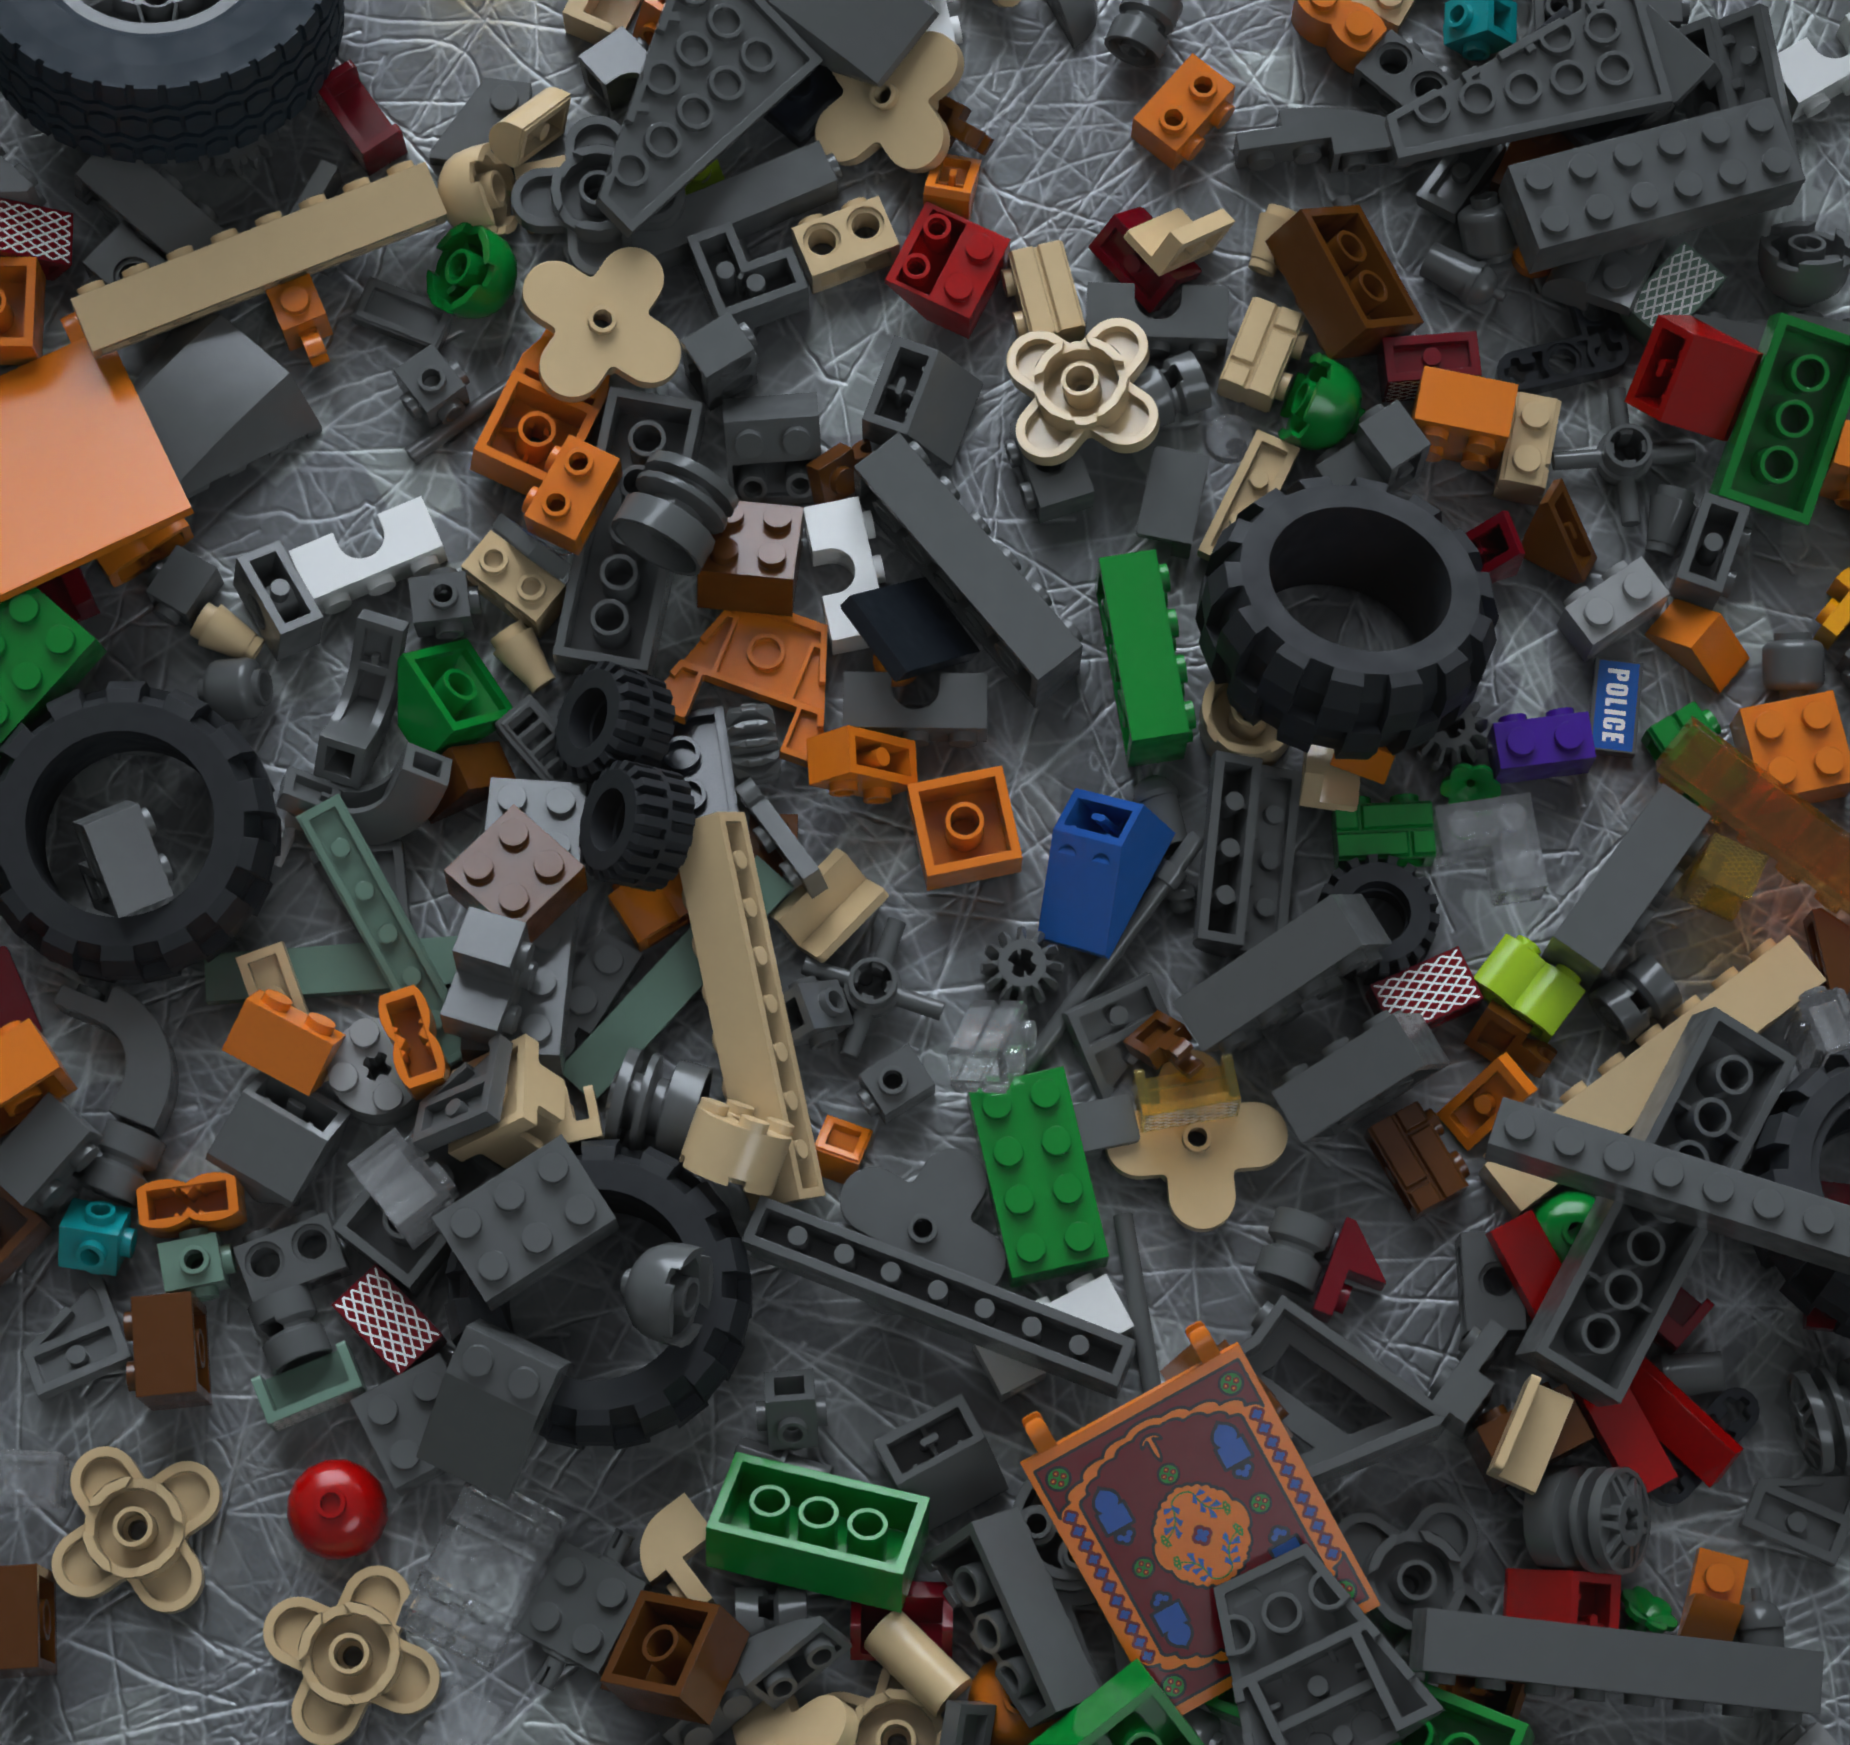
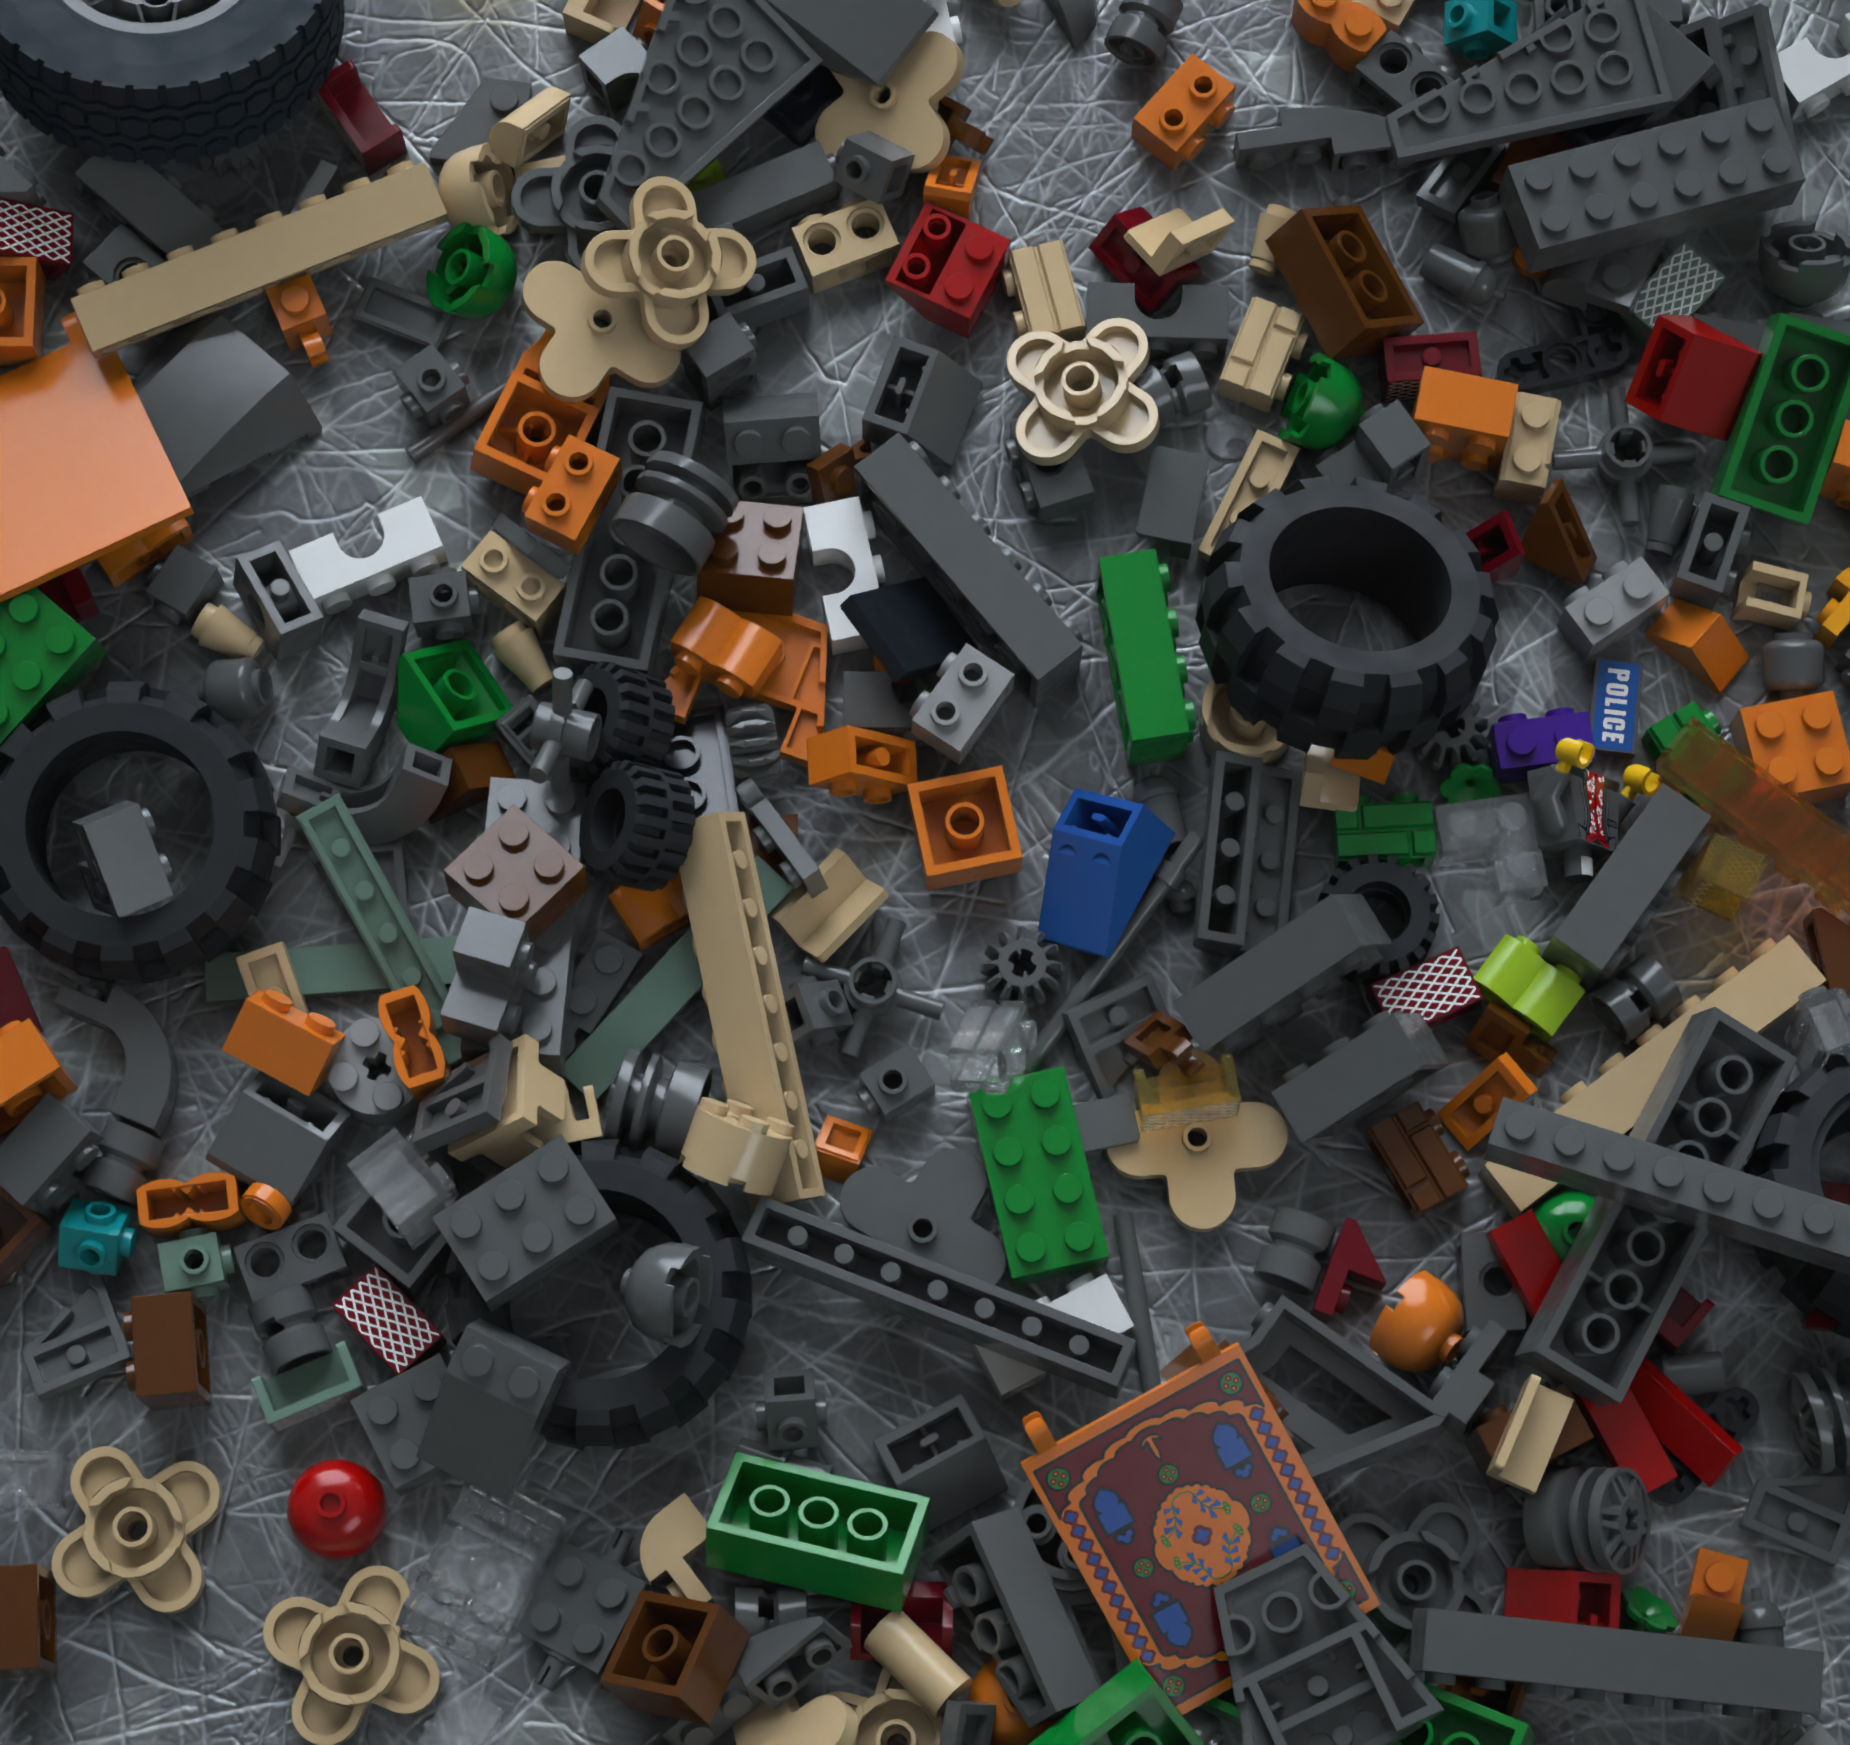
none -> orange tile [240,1182,292,1230]
none -> dark grey bar [528,667,602,793]
none -> tan plant [581,176,756,350]
none -> orange brick [670,596,783,700]
none -> dark grey brick [833,131,915,204]
none -> light grey brick [909,643,1015,765]
none -> orange cylinder [1369,1270,1464,1373]
none -> torso [1527,738,1662,883]
none -> tan window [1730,561,1812,630]

